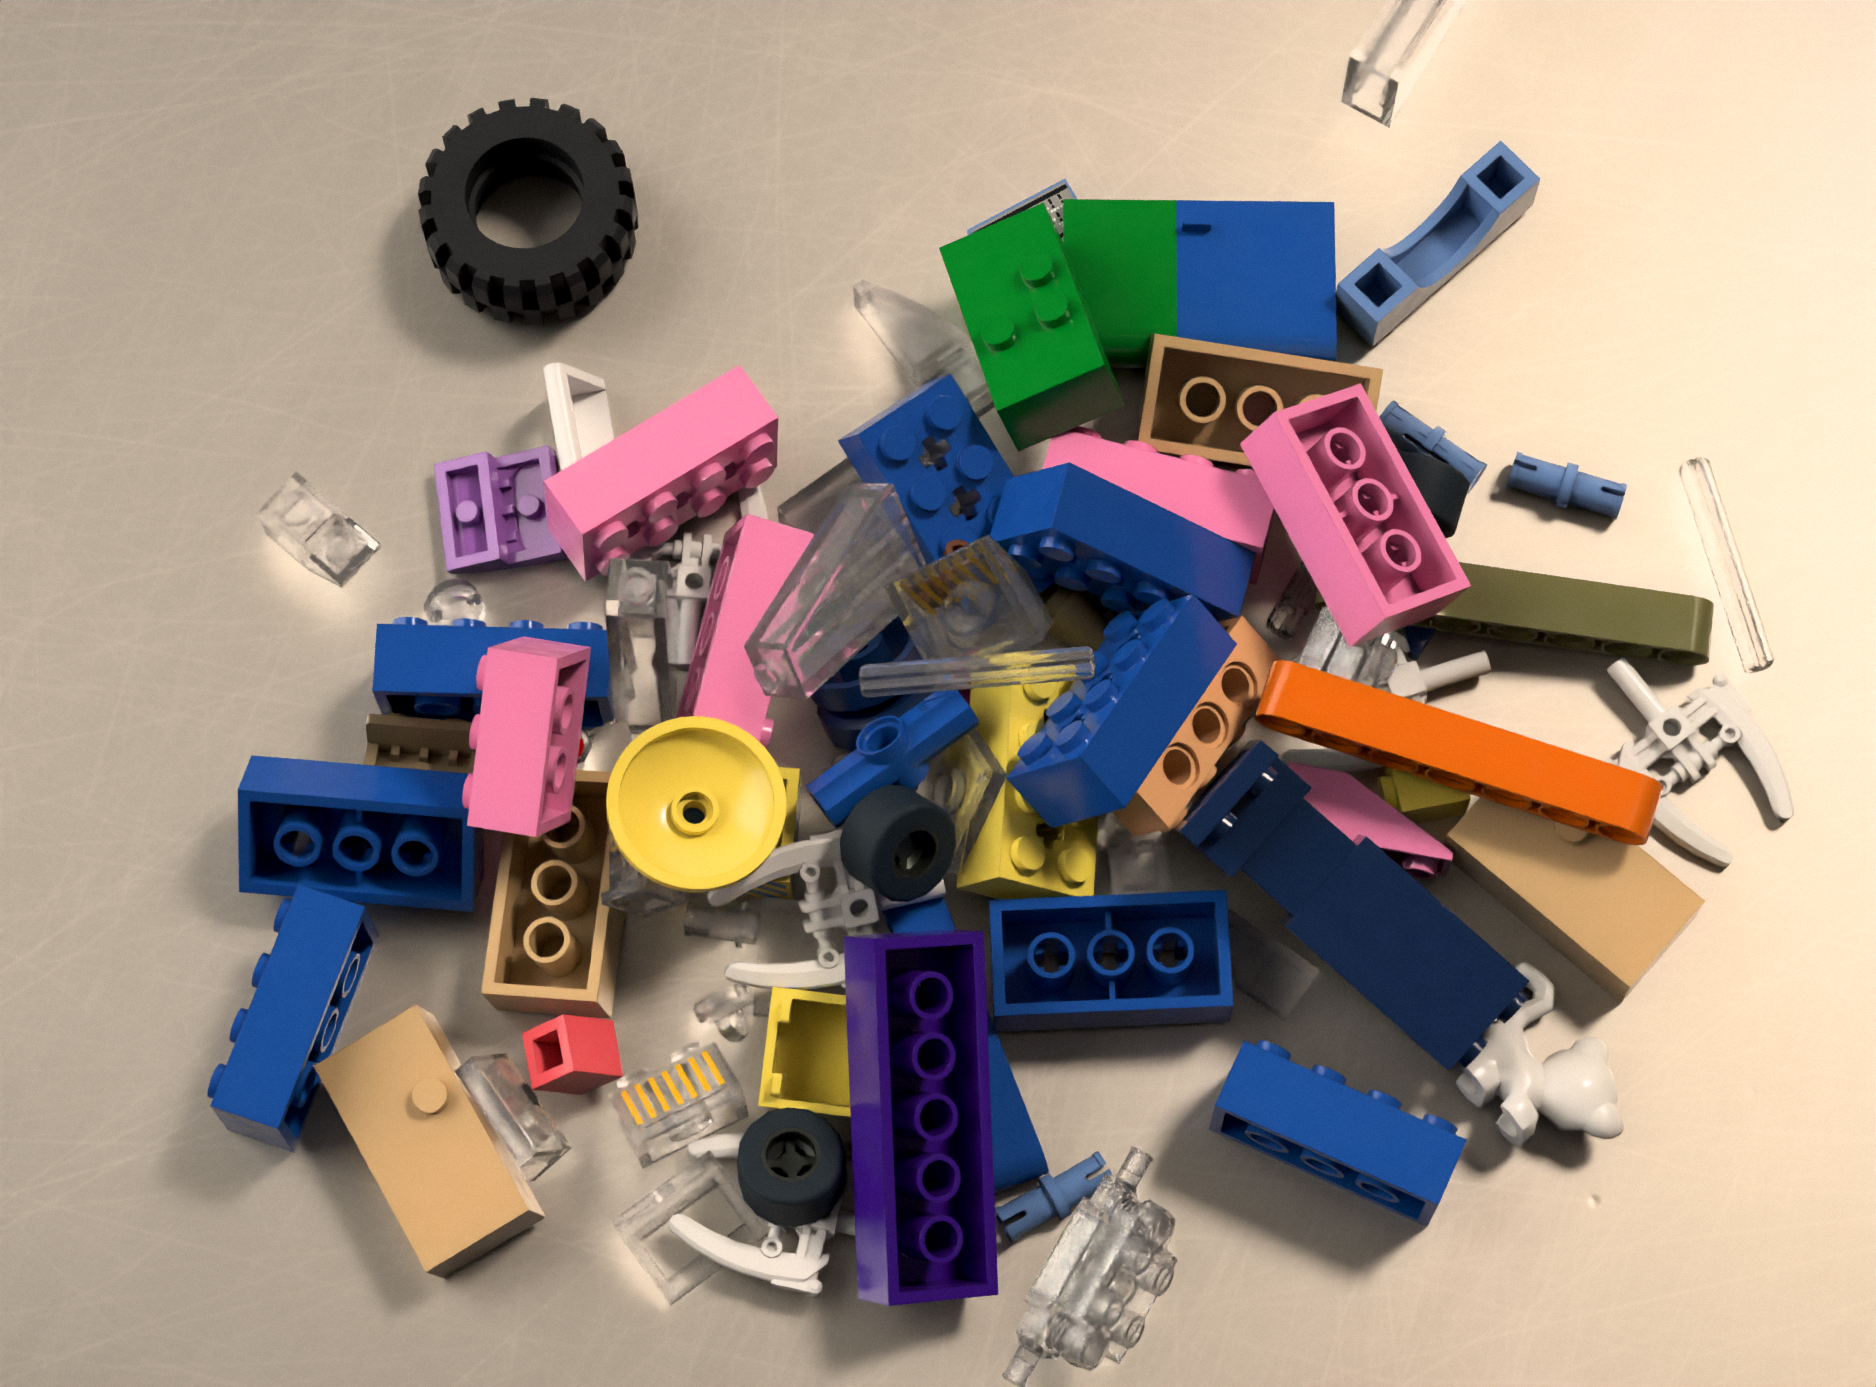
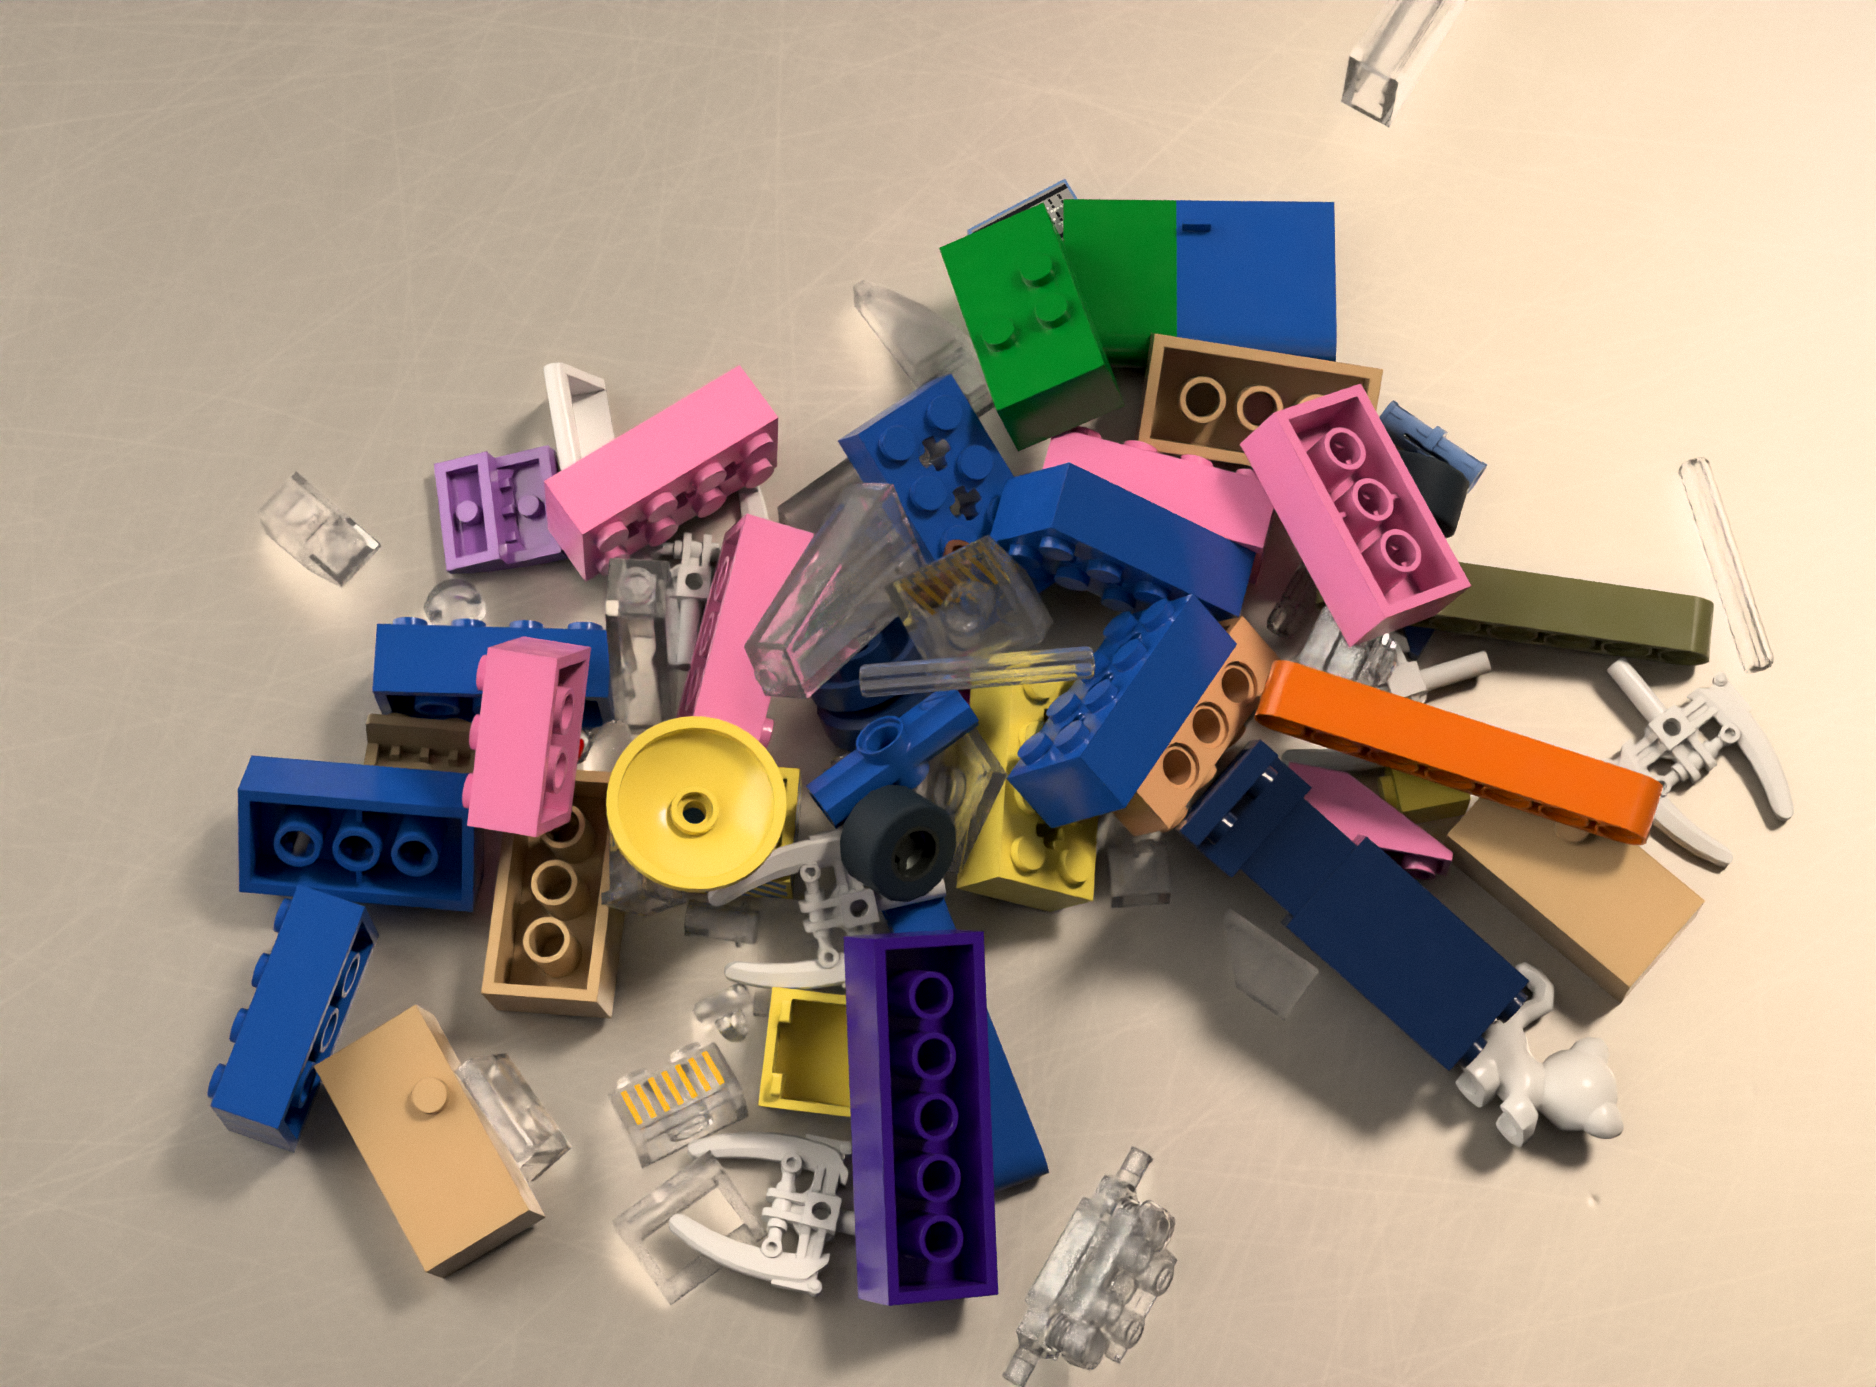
black tyre [418,98,638,325] -> none
coral brick [522,1014,623,1095] -> none
black wheel [737,1107,846,1227] -> none
blue brick [989,890,1234,1032] -> none
medium blue pin [995,1151,1116,1243] -> none
dark tan cone [1035,586,1108,656] -> none
blue brick [1209,1040,1467,1227] -> none
medium blue arch [1336,140,1541,347] -> none
medium blue pin [1506,451,1627,520] -> none

